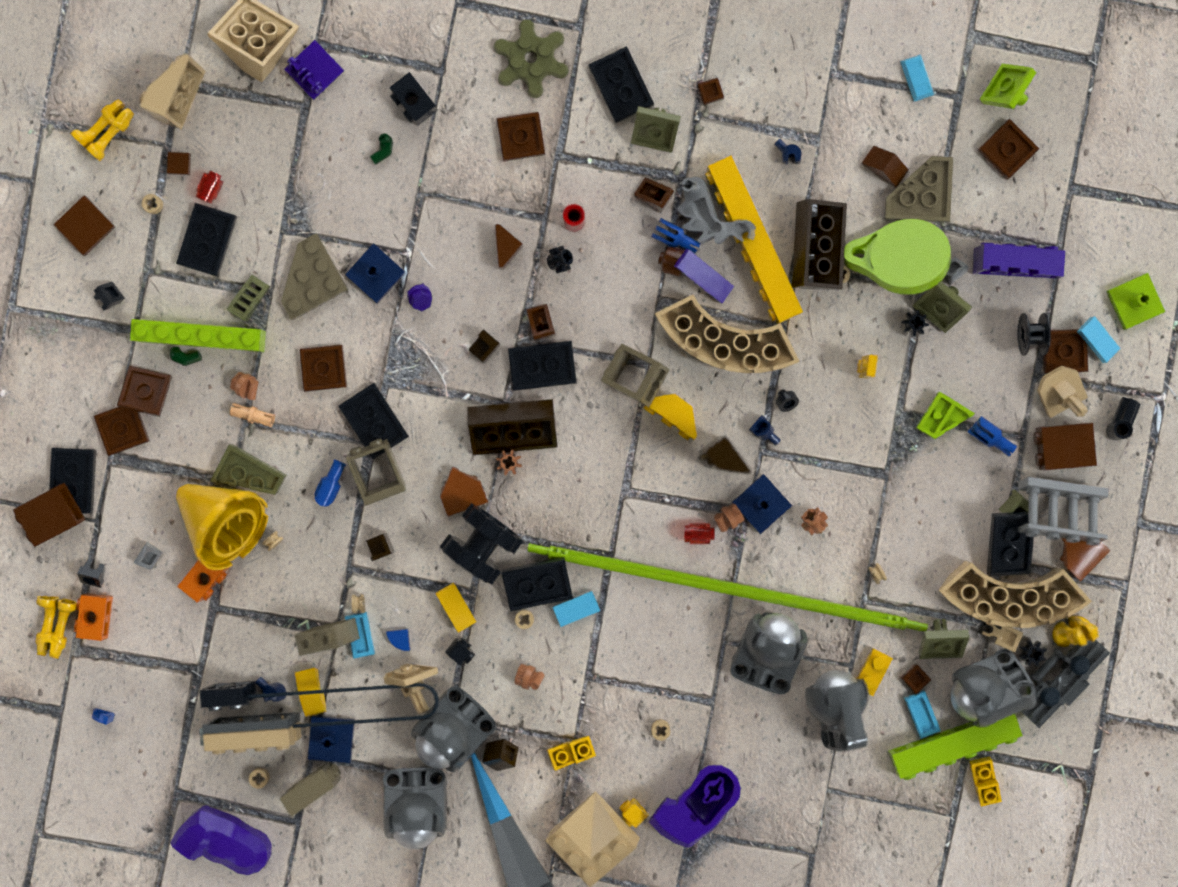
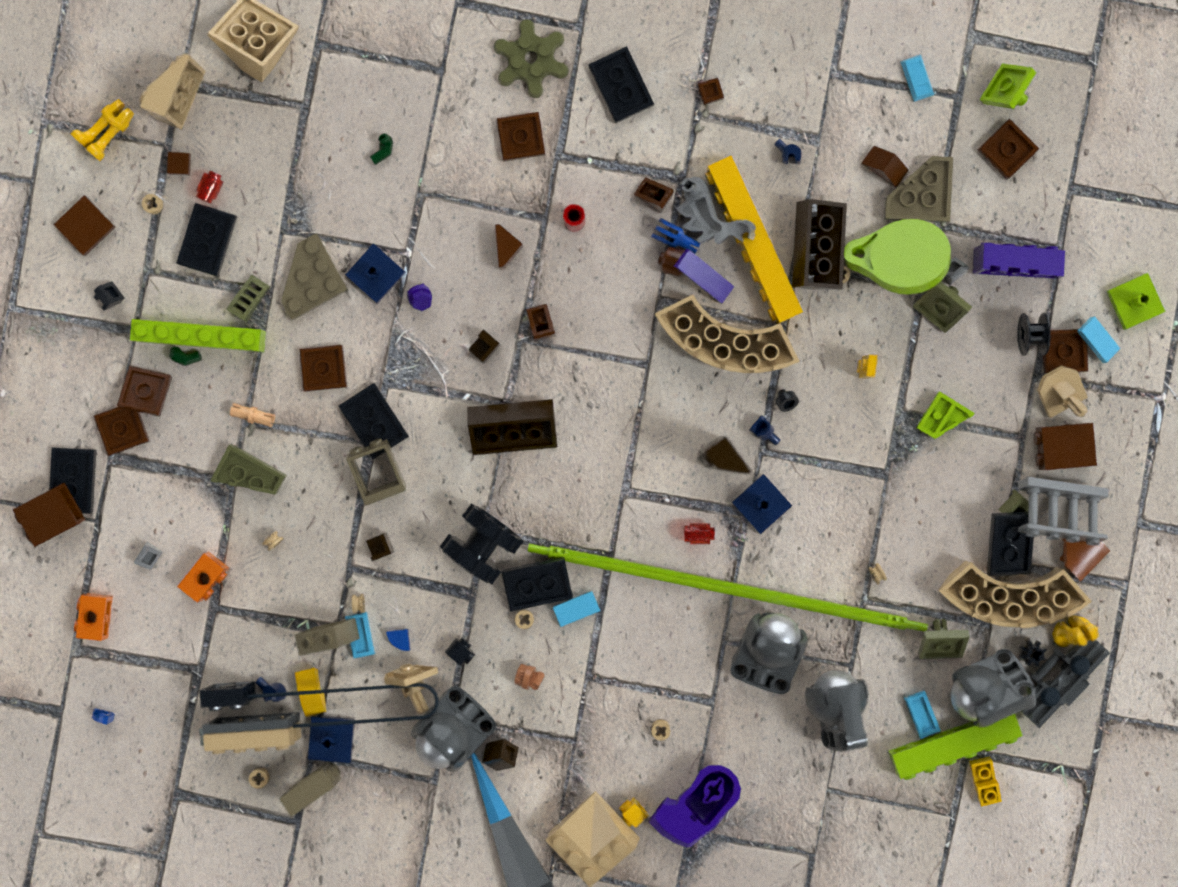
yellow piece [35,596,77,659] -> none
black tile [77,560,105,588] -> none
dark purple piece [170,805,272,875] -> none
yellow cone [176,484,268,570] -> none
nougat piece [230,372,259,400] -> none
dark purple hinge [284,40,344,100] -> none
blue arm [314,459,346,507] -> none
dark grey piece [383,767,447,849] -> none
black brick [389,72,438,126] -> none
yellow slope [435,582,476,633] -> none
dark orange slope [440,466,488,516] -> none
nougat gear [496,450,522,476] -> none
black tile [508,341,577,391] -> none
black gear [547,246,573,274] -> none
yellow slope [547,736,596,771] -> none
dark tan window [601,343,670,407] -> none
olive tile [631,106,681,153] -> none
yellow slope [643,394,697,441] -> none
nougat piece [714,503,744,532] -> none
nougat gear [801,507,828,535] -> none
yellow plate [856,648,893,696] -> none
reddish brown tile [900,663,932,694] -> none
black gear [901,310,929,337] -> none
blue arm [968,416,1017,457] -> none
tan plate [981,622,1023,652] -> none
black piece [1106,397,1141,441] -> none

